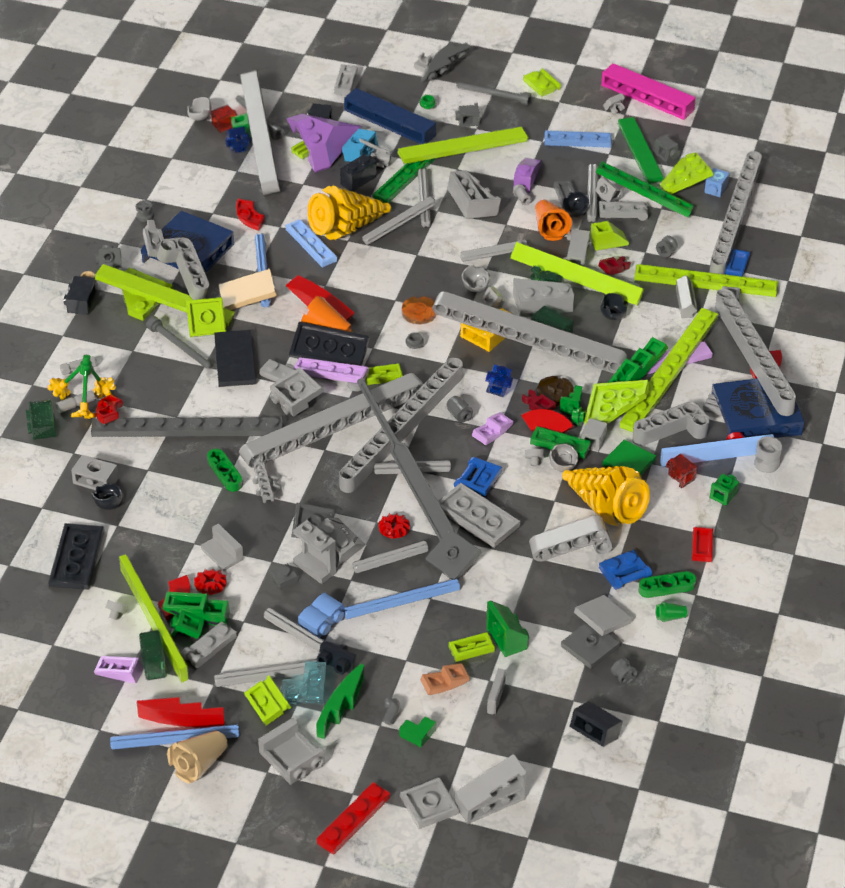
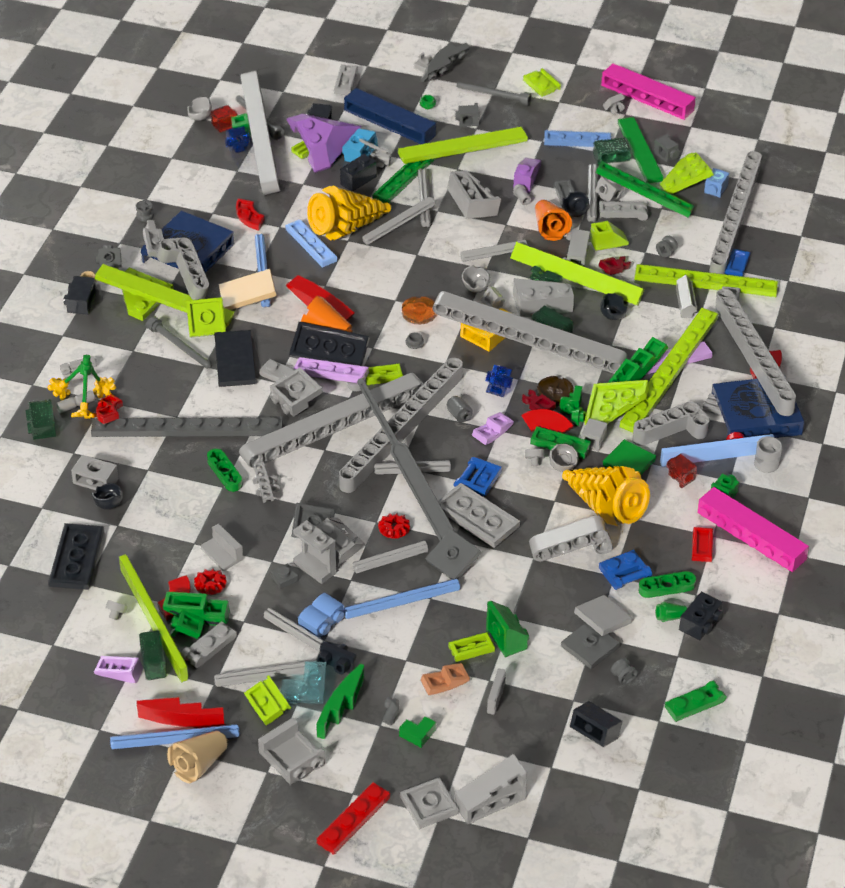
none -> clear green brick [593,137,631,165]
none -> green plate [665,680,727,722]
none -> black brick [679,591,723,640]
none -> dark pink brick [697,487,809,572]

